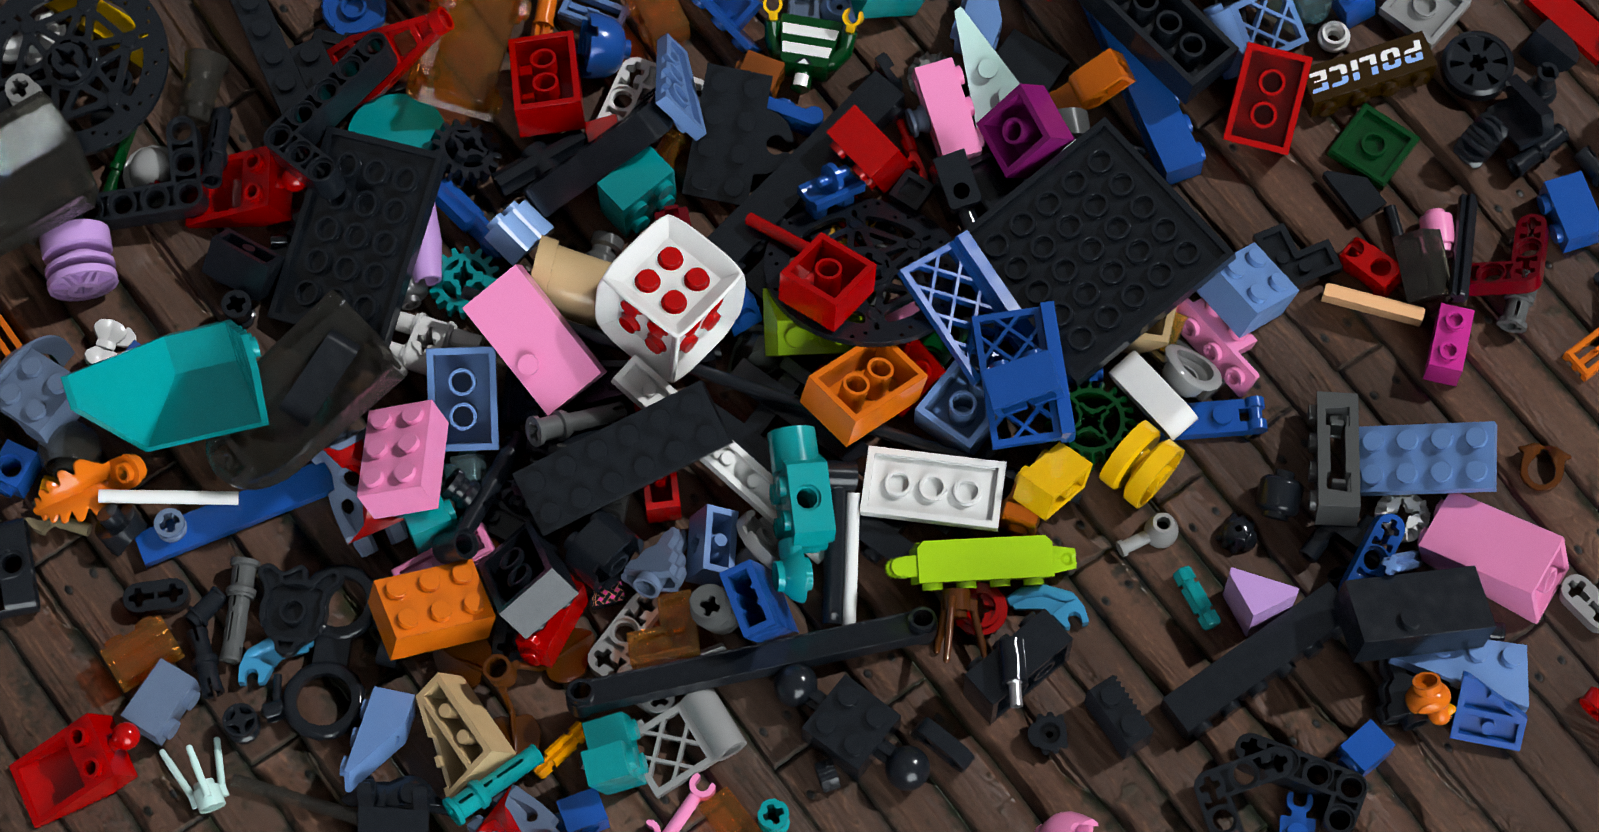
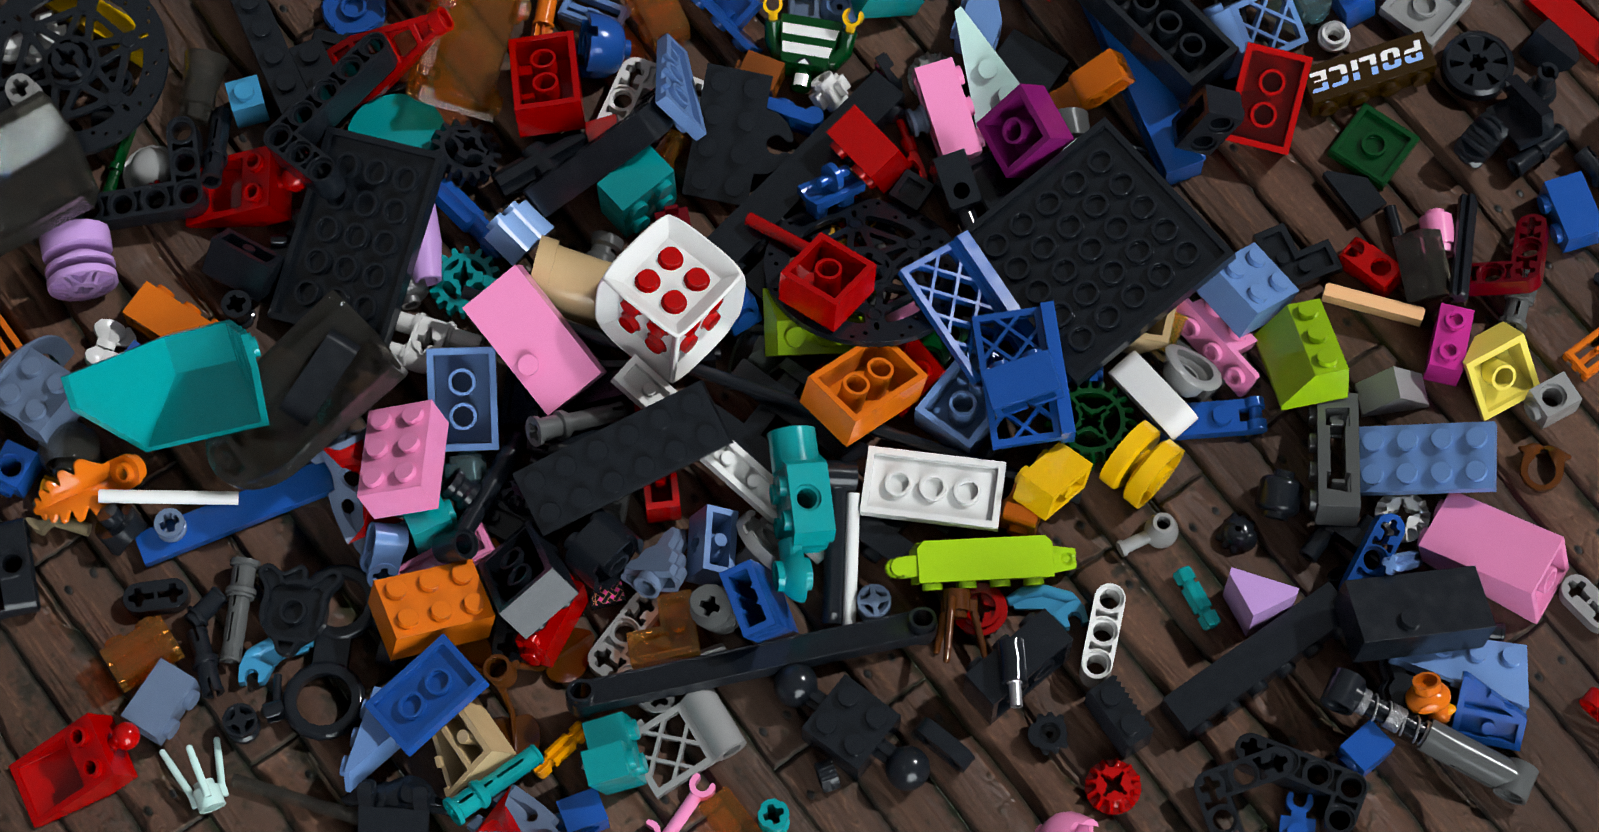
none -> orange brick [122,281,220,340]
none -> dark azure brick [225,74,270,129]
none -> medium blue piece [359,522,409,588]
none -> blue plate [364,633,490,757]
none -> white gear [809,71,851,112]
none -> sand blue wheel [857,584,891,621]
none -> white beam [1079,583,1126,688]
none -> red gear [1085,758,1142,815]
none -> black brick [1172,84,1245,156]
none -> lime slope [1254,298,1349,410]
none -> piece [1320,667,1539,806]
none -> light grey slope [1355,366,1429,417]
none -> light yellow slope [1463,321,1540,421]
none -> light grey brick [1523,371,1582,429]

